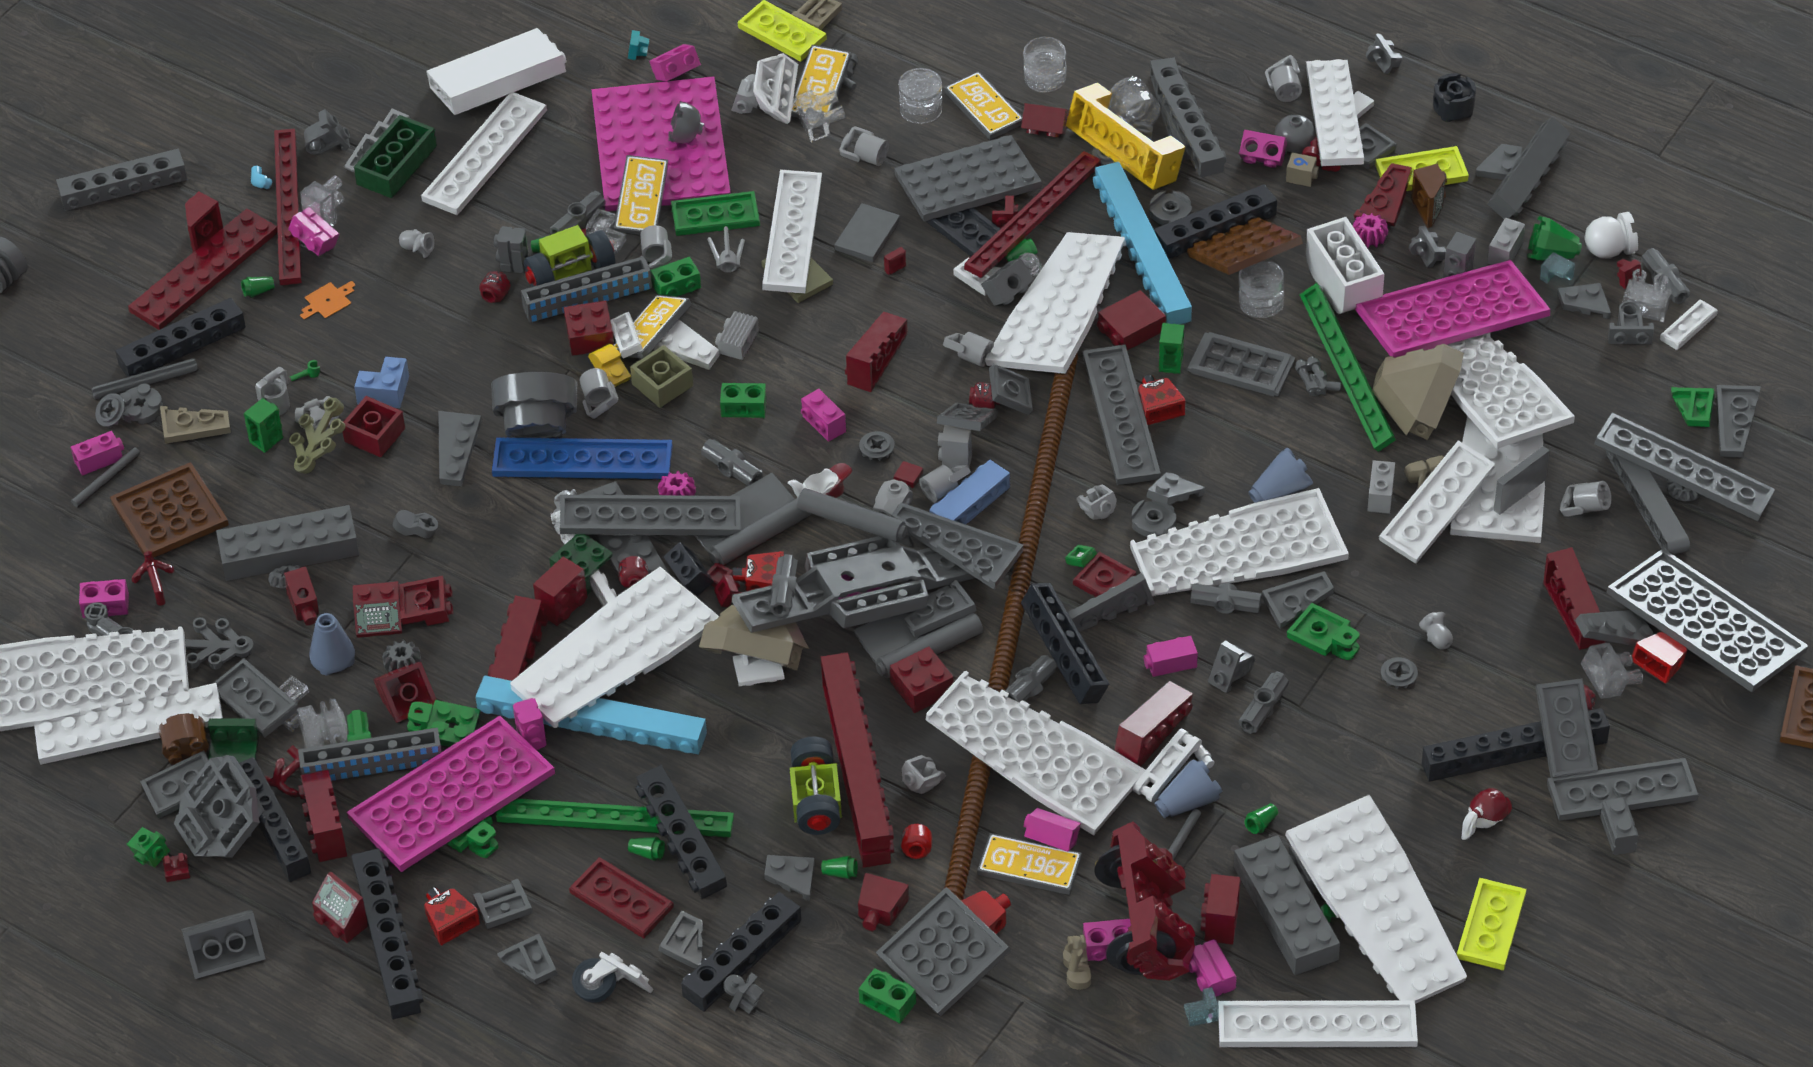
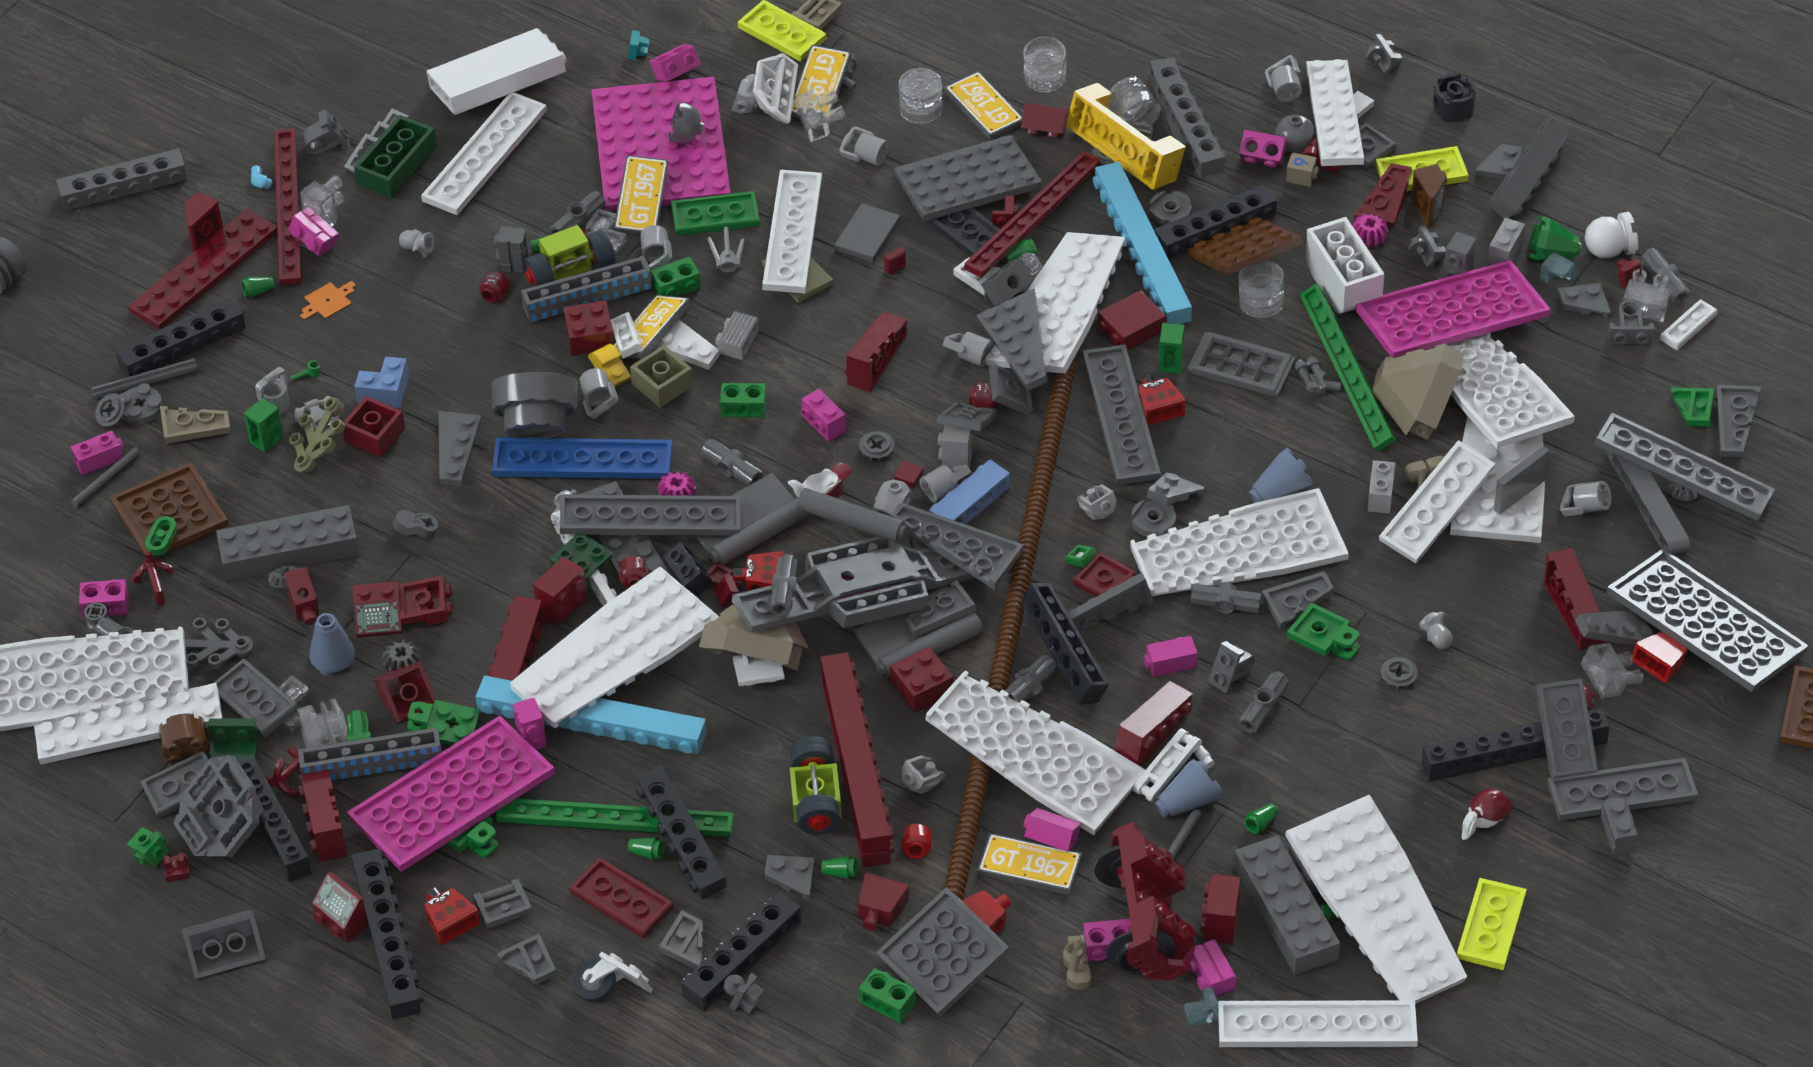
none -> green plate [145,516,177,556]
none -> dark grey wing [976,289,1047,391]

